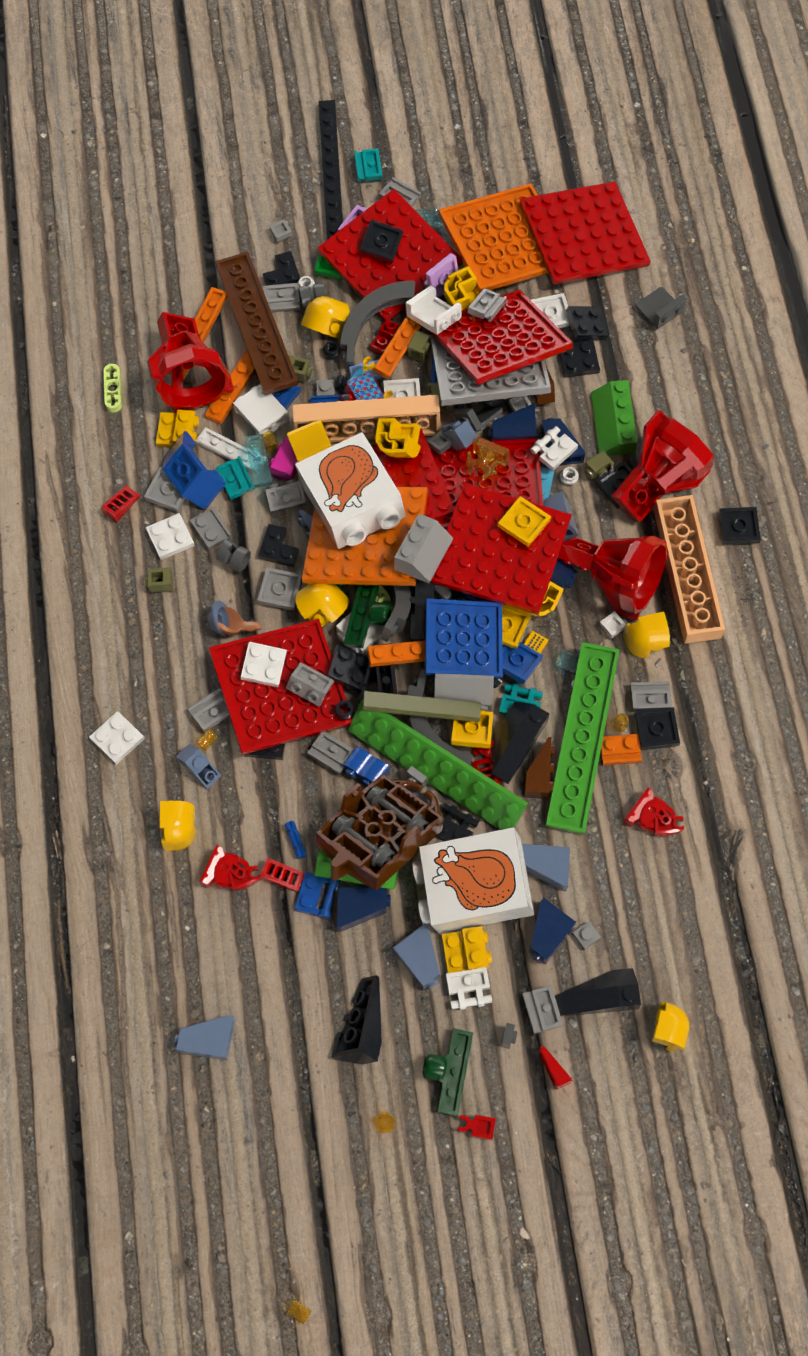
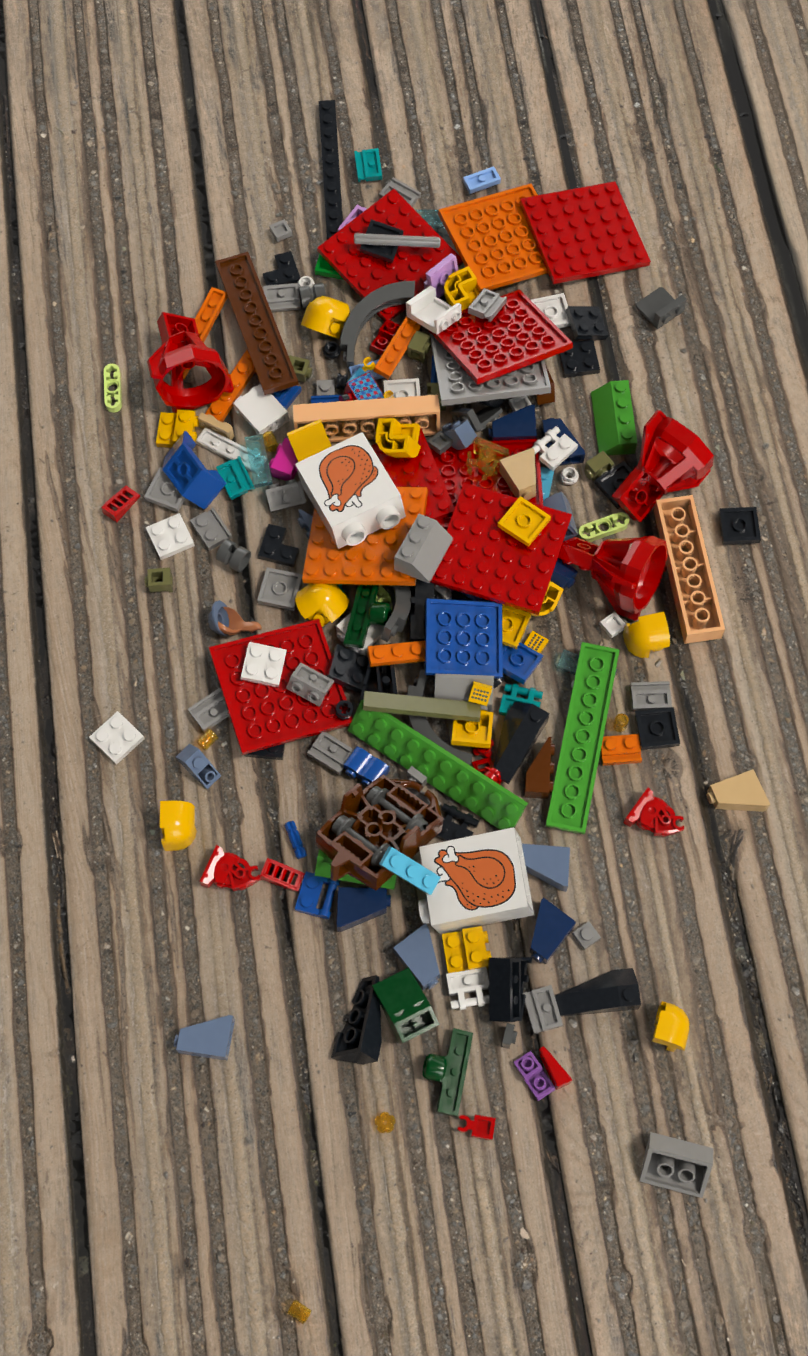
none -> tan plate [198,412,234,440]
none -> light grey axle [354,233,441,248]
none -> dark green slope [372,968,440,1043]
none -> medium azure plate [379,846,441,895]
none -> light blue plate [463,166,501,194]
none -> yellow tile [468,681,492,706]
none -> red plate [484,766,502,783]
none -> black wedge [488,956,532,1022]
none -> tan slope [500,448,536,500]
none -> medium lavender slope [513,1051,555,1101]
none -> yellowish green beam [578,512,629,542]
none -> light grey slope [639,1132,714,1198]
none -> tan slope [707,769,770,812]

